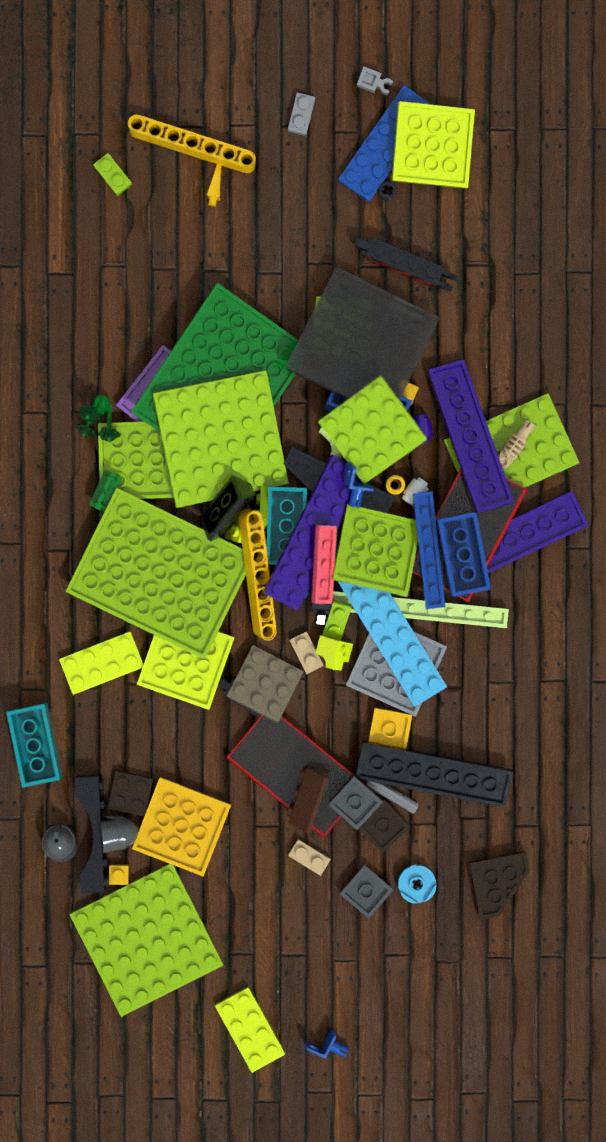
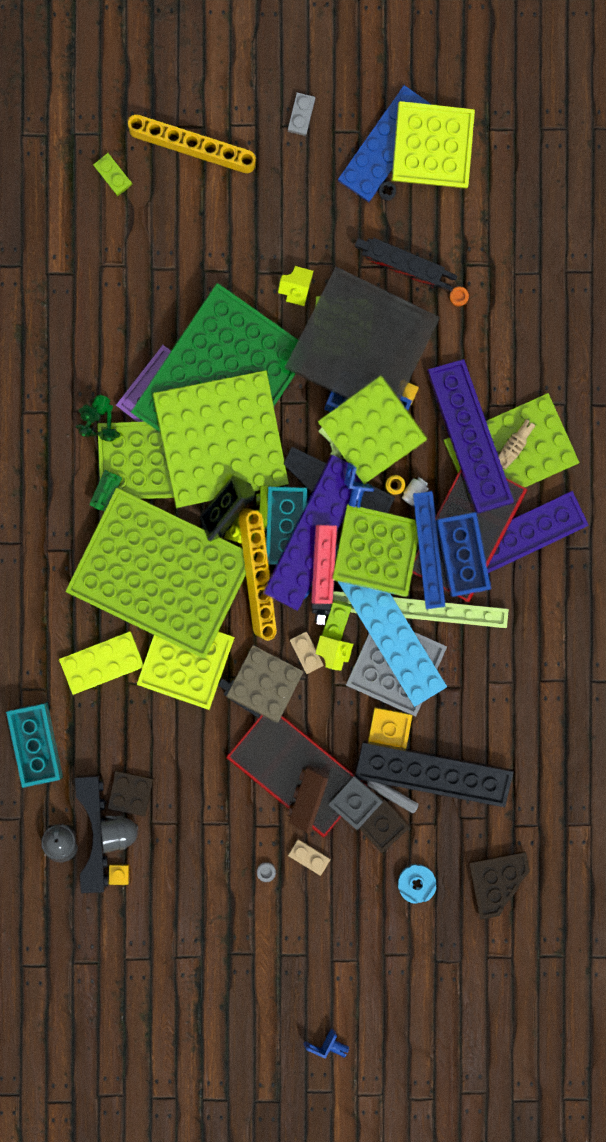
lime plate [69,864,224,1017] -> none
yellow plate [132,777,231,877] -> none
yellow piece [207,164,222,207] -> none
neon yellow plate [215,986,285,1073] -> none
dark grey plate [340,864,394,919] -> none
light grey plate [357,67,393,95] -> none
dark purple brick [413,414,434,443] -> none
none -> light grey tile [257,862,276,882]
none -> neon yellow brick [278,266,313,306]
none -> orange tile [449,286,469,307]

